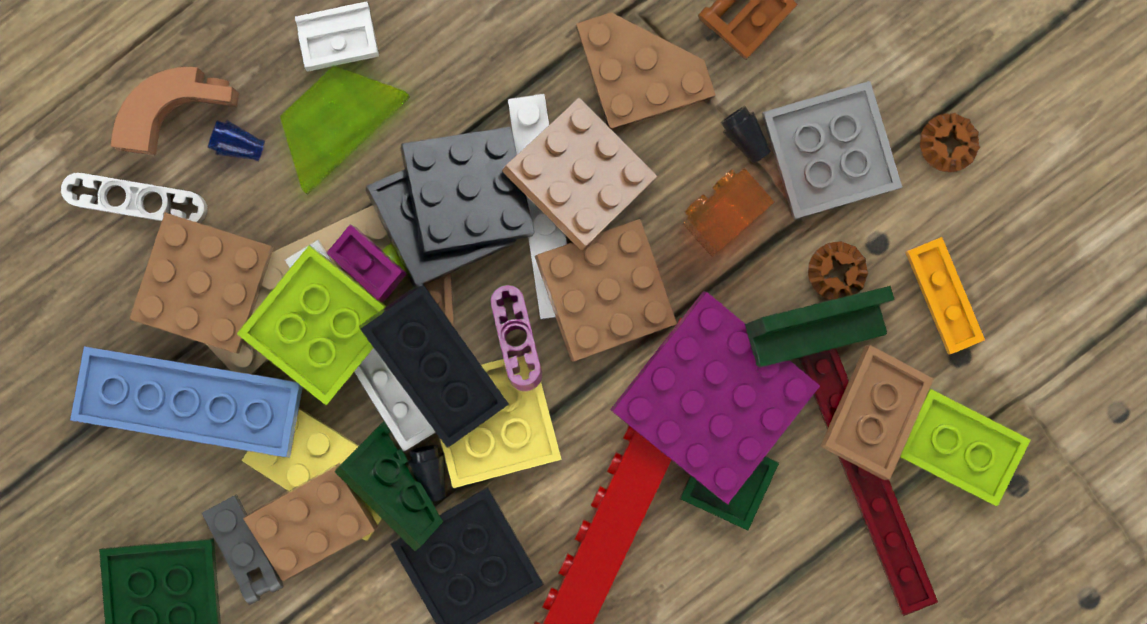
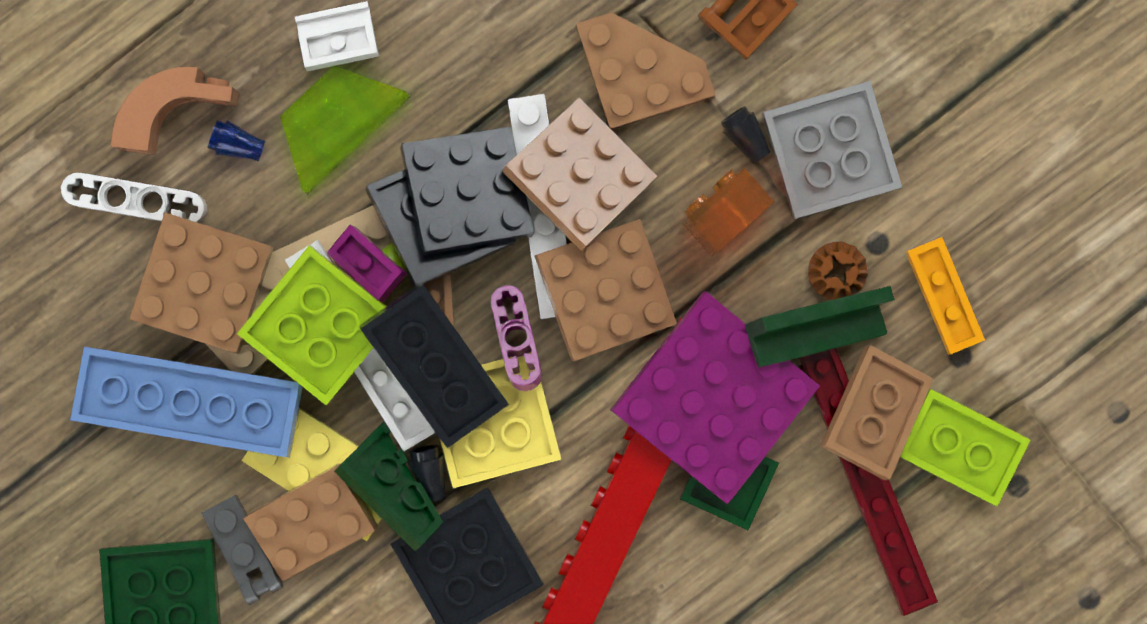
dark orange gear [920,113,980,172] -> none

